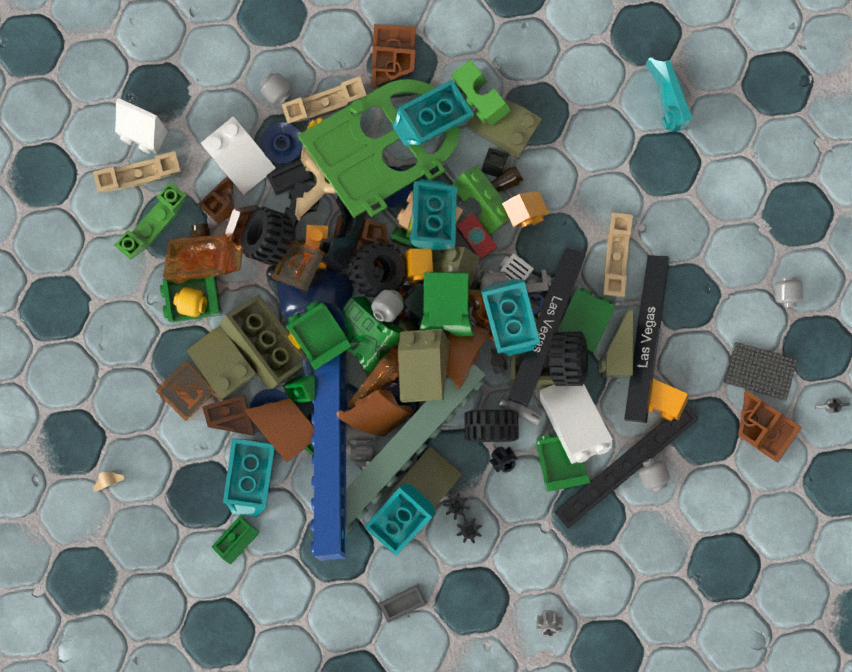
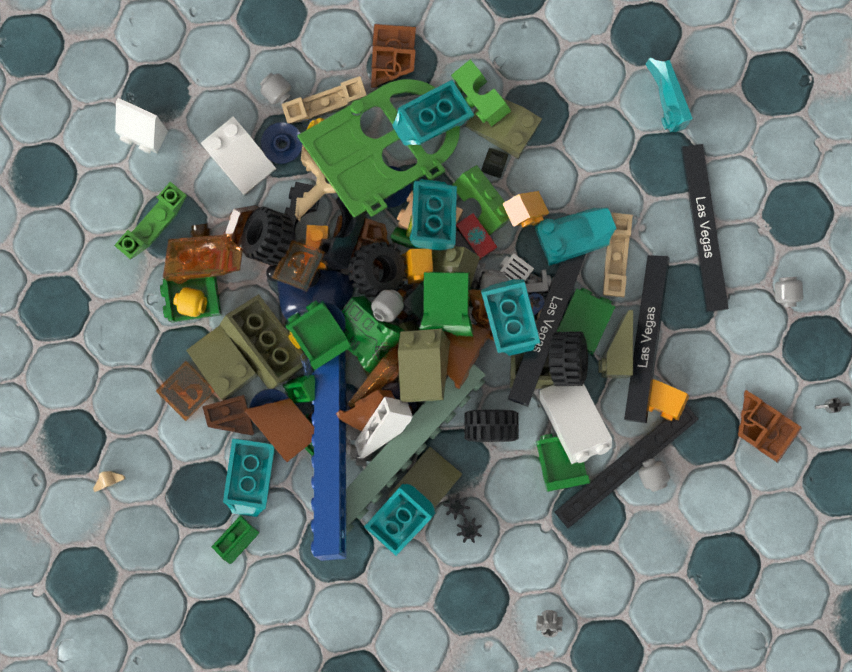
tan slope [93,151,181,193] -> none
reddish brown wing [198,177,234,224] -> none
black tile [267,160,314,195] -> none
dark grey tile [378,584,427,623] -> none
black gear [489,447,518,473] -> none
dark grey piece [490,348,508,375] -> none
dark brown cone [491,166,523,192] -> none
light grey pin [498,393,542,426] -> none
clear smoke tile [724,342,797,401] -> none
none -> white slope [354,397,413,459]
none -> teal slope [535,207,616,266]
none -> black tile [681,144,729,312]

